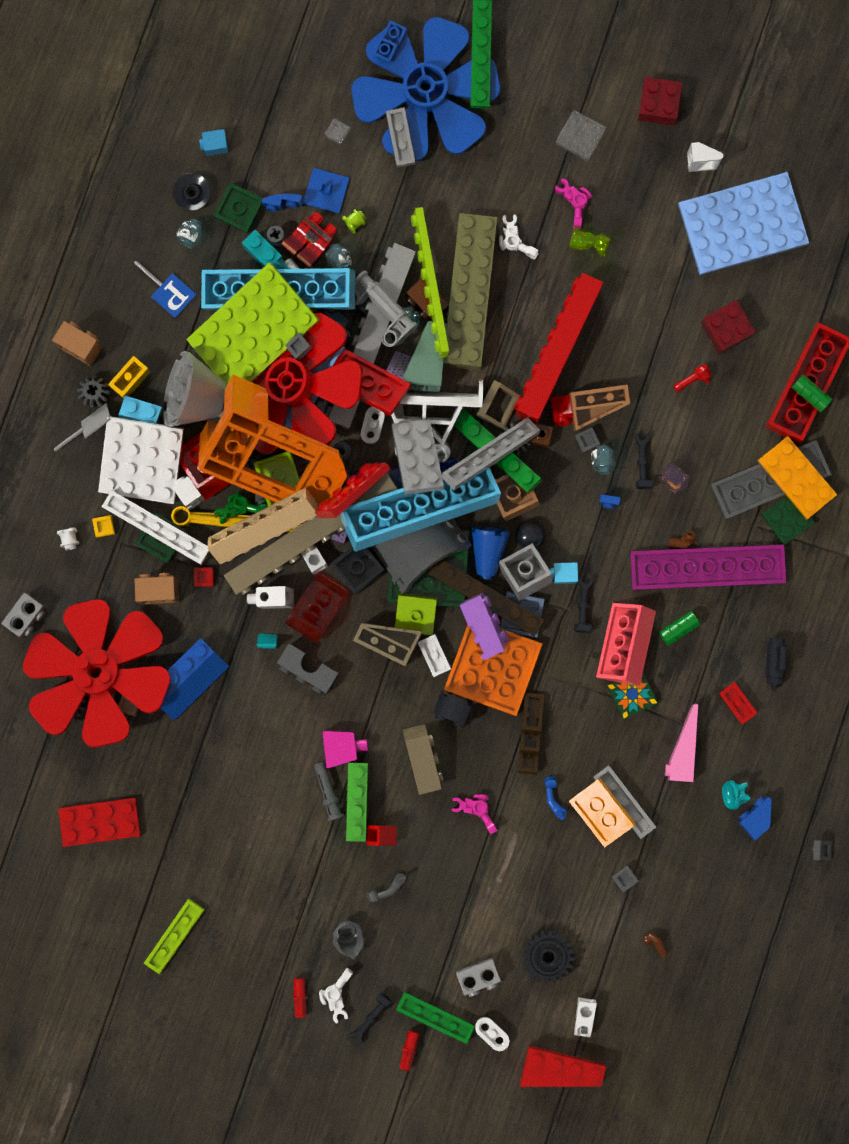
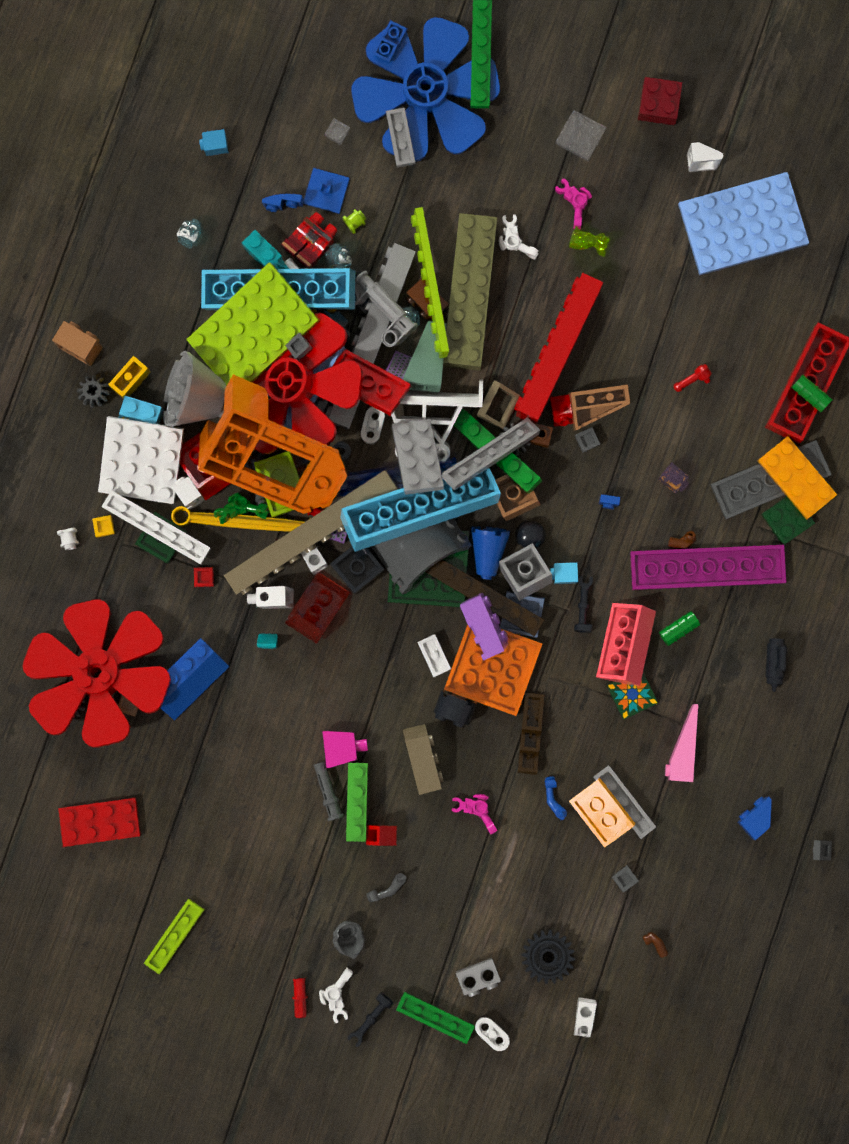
light grey brick [1,593,46,638] -> none
light grey piece [54,403,111,451] -> none
blue piece [134,261,196,318] -> none
medium nougat brick [135,573,179,605] -> none
black dish [173,173,211,211] -> none
tan brick [207,488,318,564] -> none
dark green plate [213,183,263,234] -> none
dark grey bush [267,226,285,247] -> none
dark grey arch [277,644,339,695] -> none
red plate [315,463,390,518] -> none
dark tan wedge [353,623,422,666] -> none
lime plate [395,593,437,635] -> none
red axle [399,1030,420,1071] -> none
red wedge [519,1045,606,1087] -> none
clear light blue head [591,445,616,475] -> none
black piece [635,433,653,489] -> none
dark red brick [701,300,756,355] -> none
red plate [718,682,757,725] -> none
teal piece [722,780,750,810] -> none

